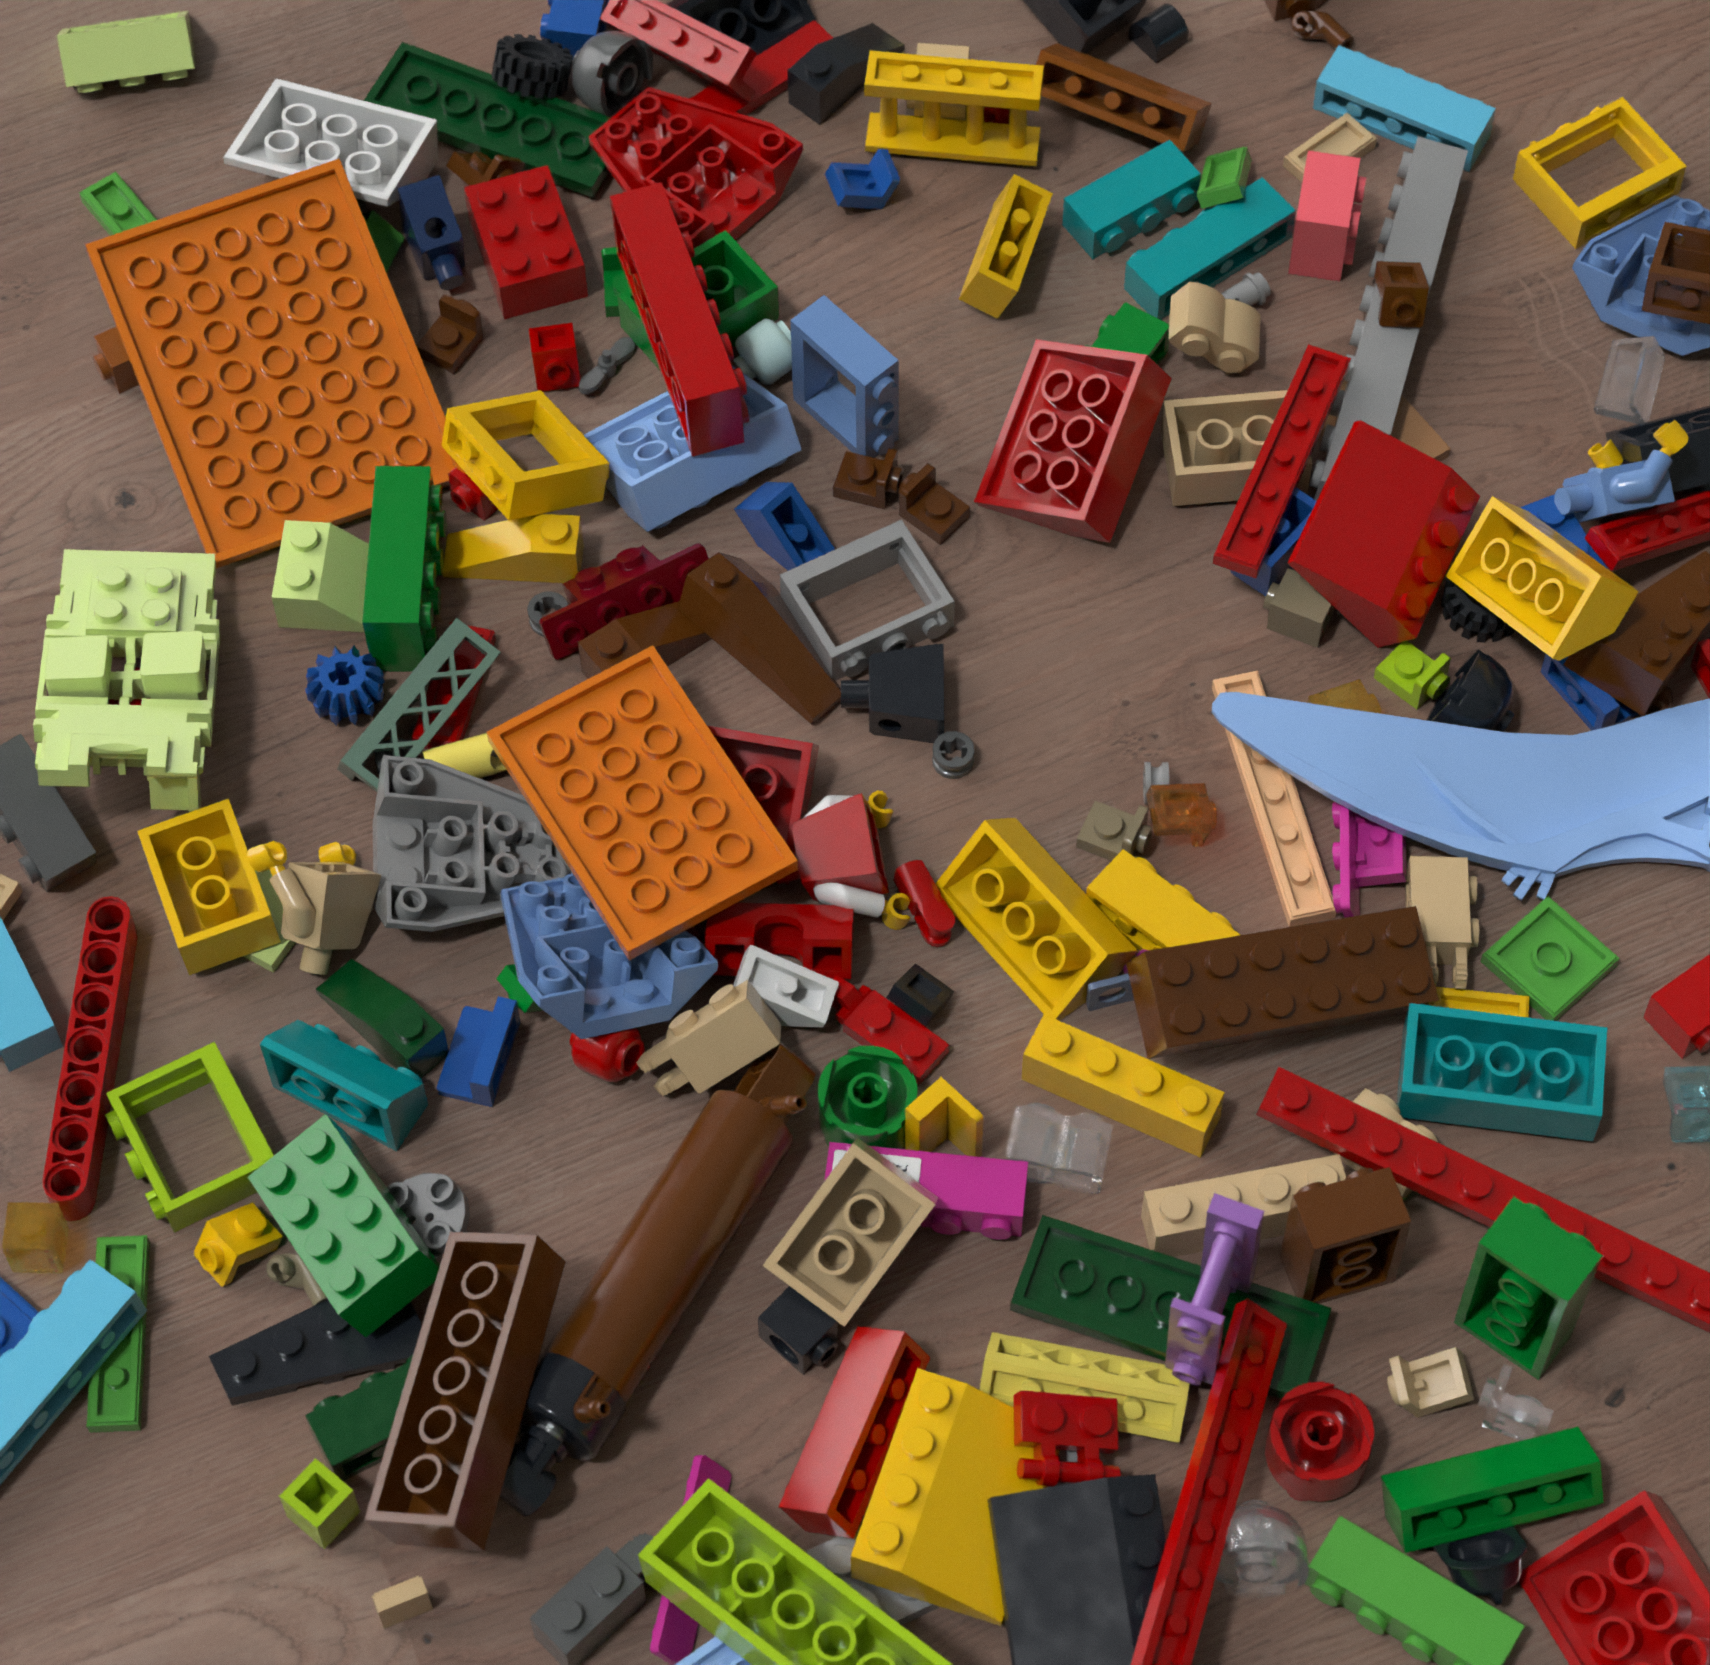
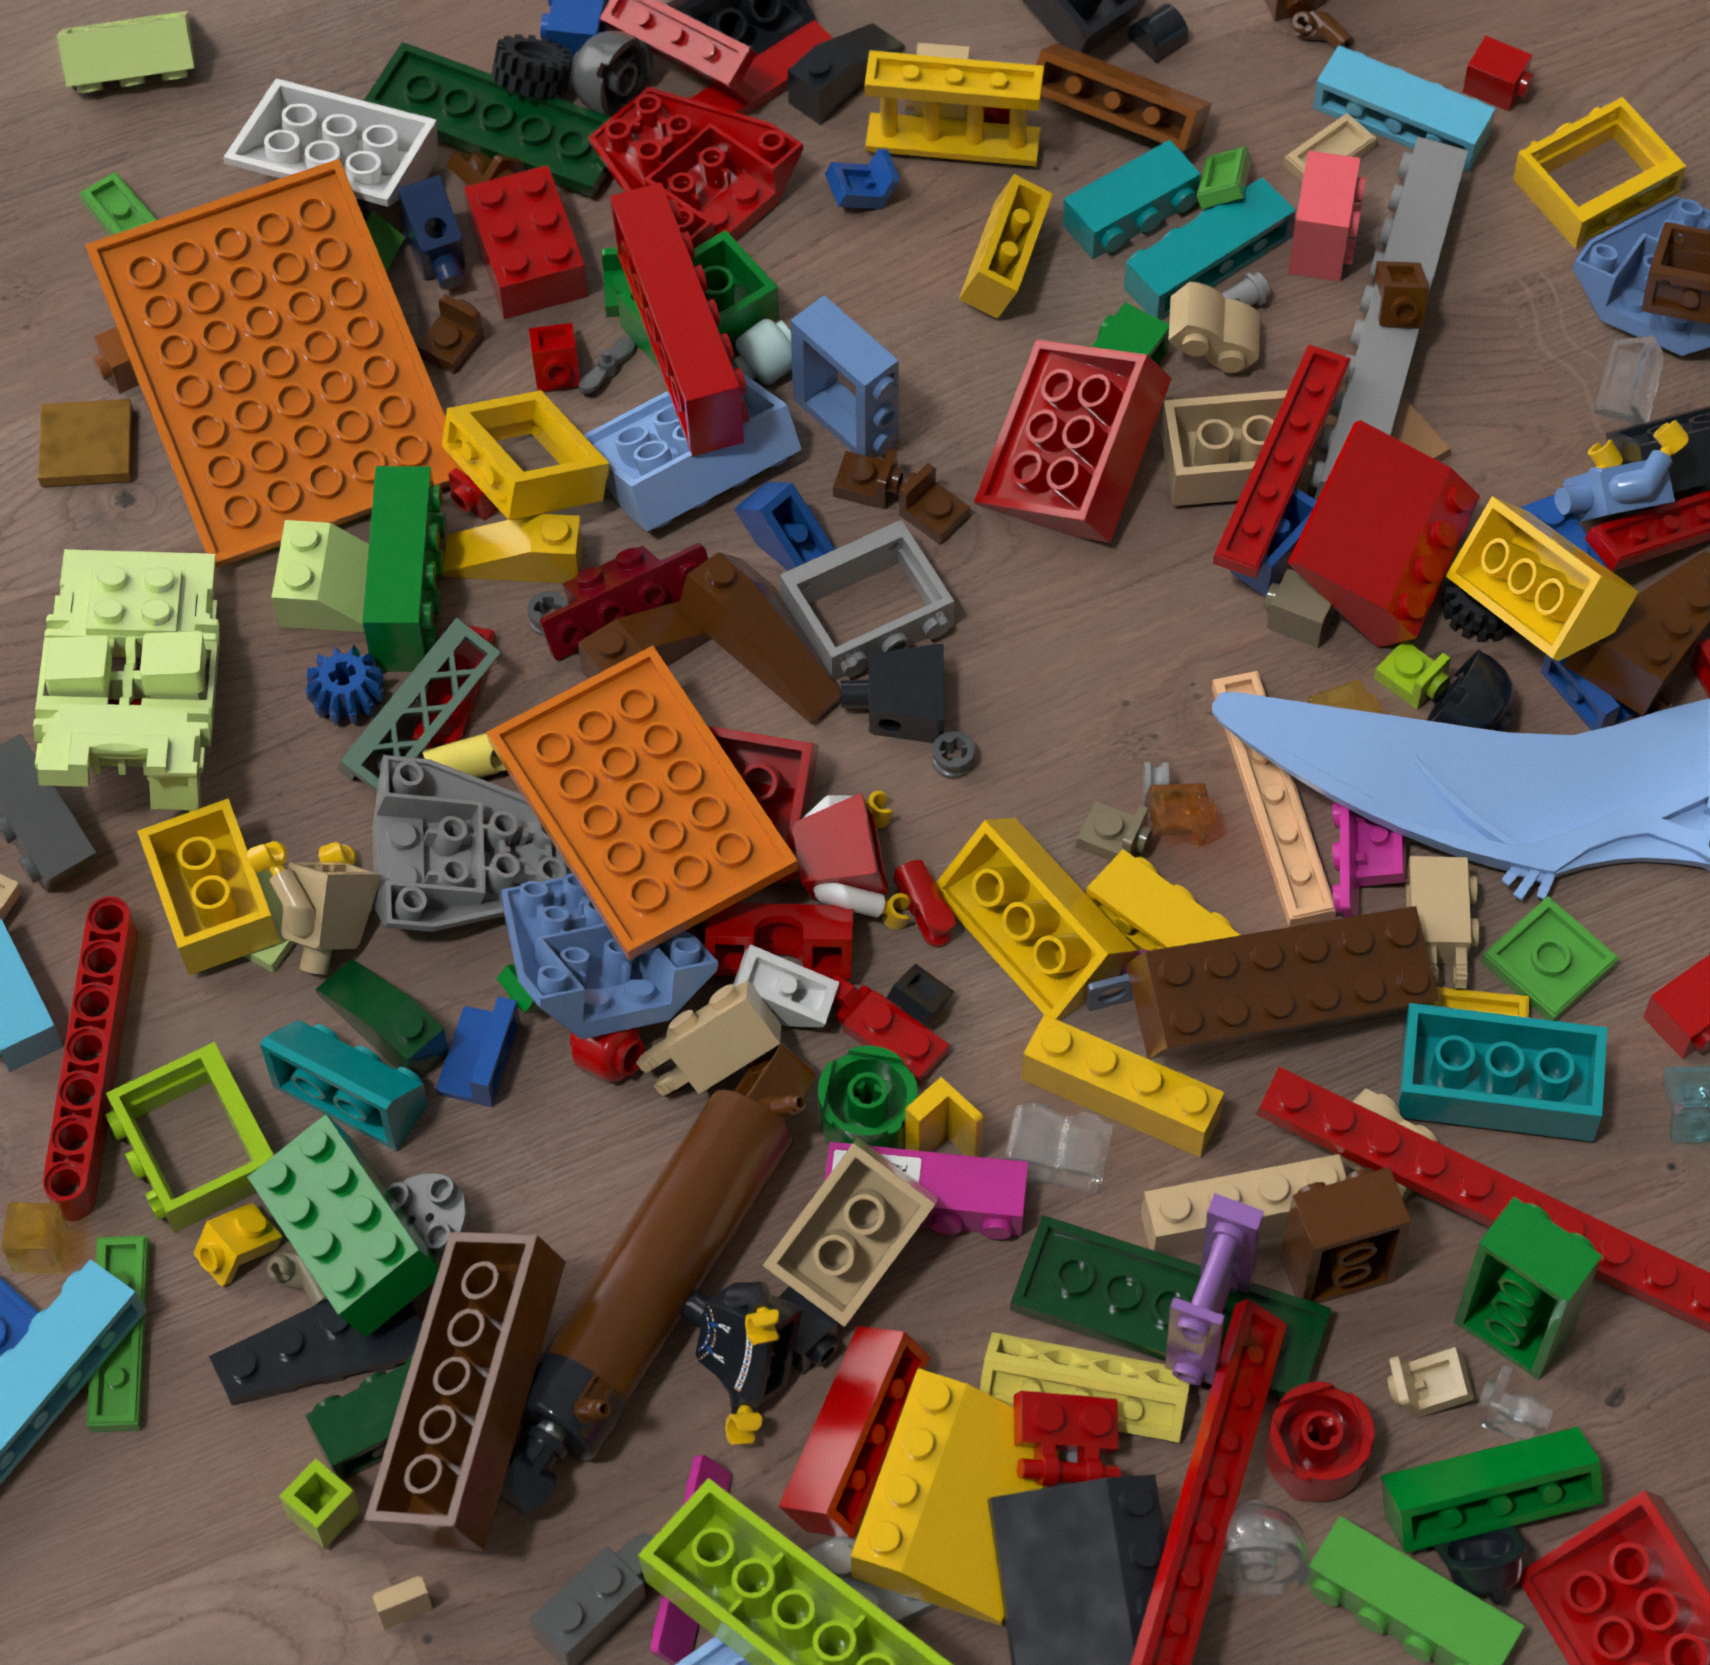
none -> pearl gold tile [38,399,133,487]
none -> black torso [682,1281,803,1445]
none -> red brick [1462,35,1534,111]

